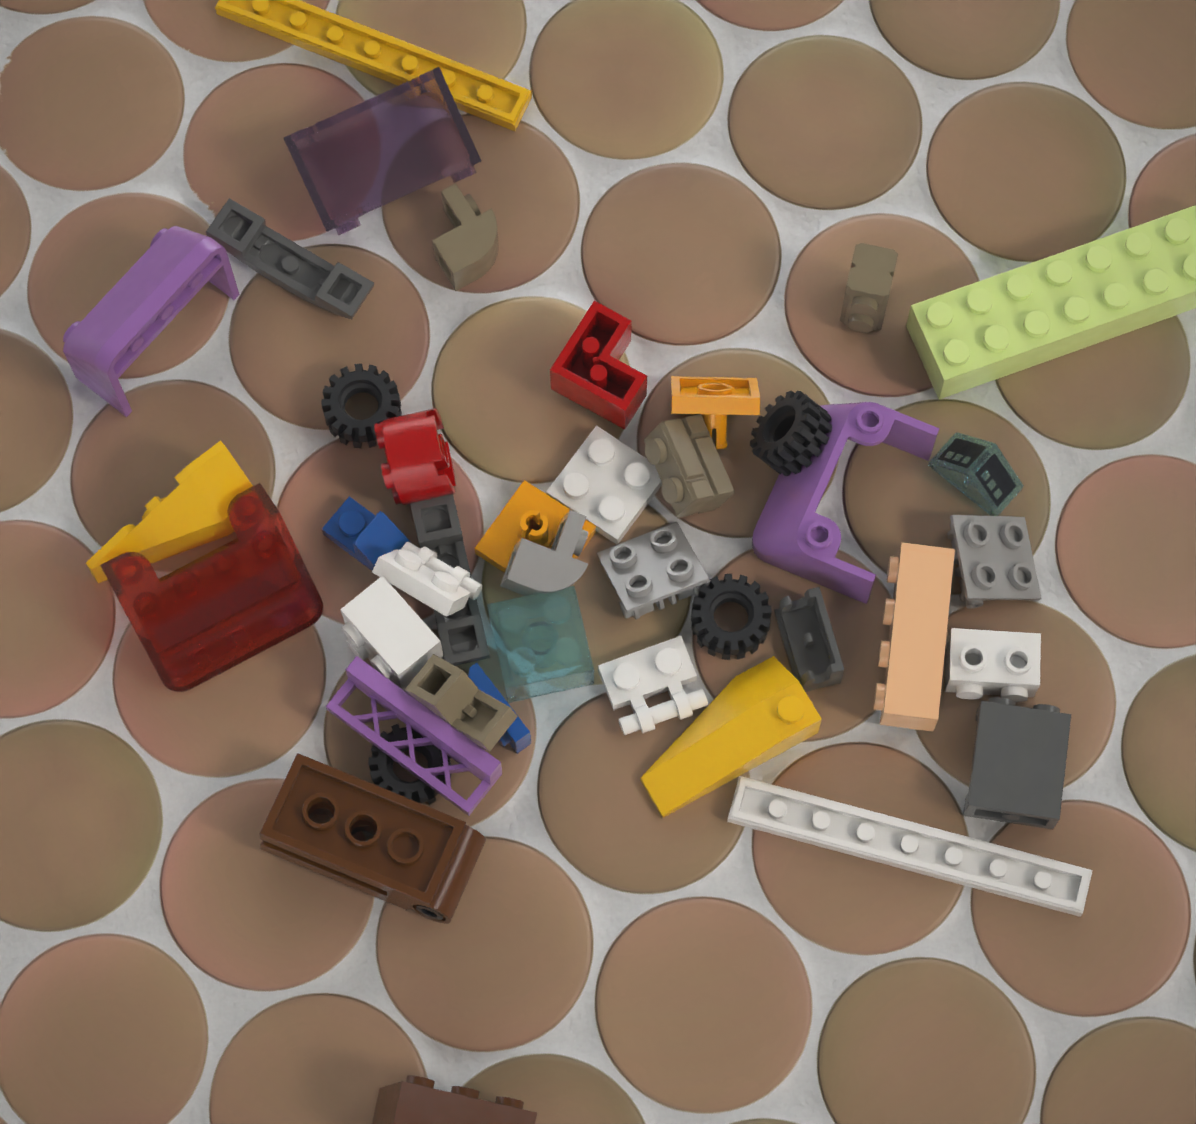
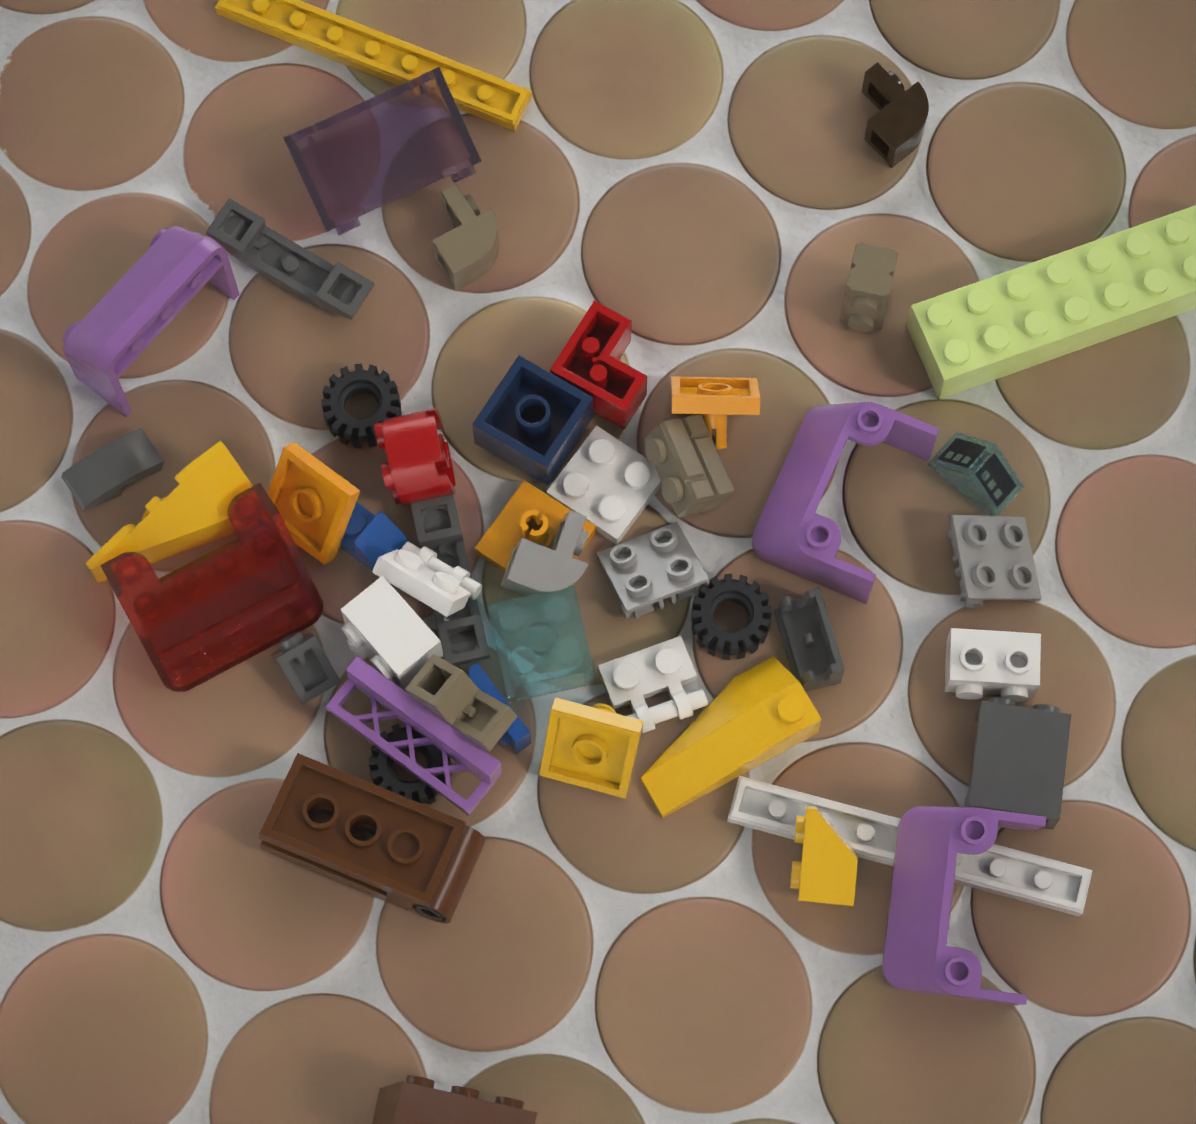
black tyre [750,390,832,476] -> none
light nougat brick [873,543,955,732] -> none
none -> dark grey slope [61,428,164,511]
none -> light orange tile [259,442,360,565]
none -> dark grey bracket [271,631,341,704]
none -> dark blue brick [472,355,594,486]
none -> yellow tile [539,698,644,799]
none -> yellow slope [790,805,858,906]
none -> dark brown brick [861,62,929,168]
none -> medium lavender windscreen [882,806,1046,1006]

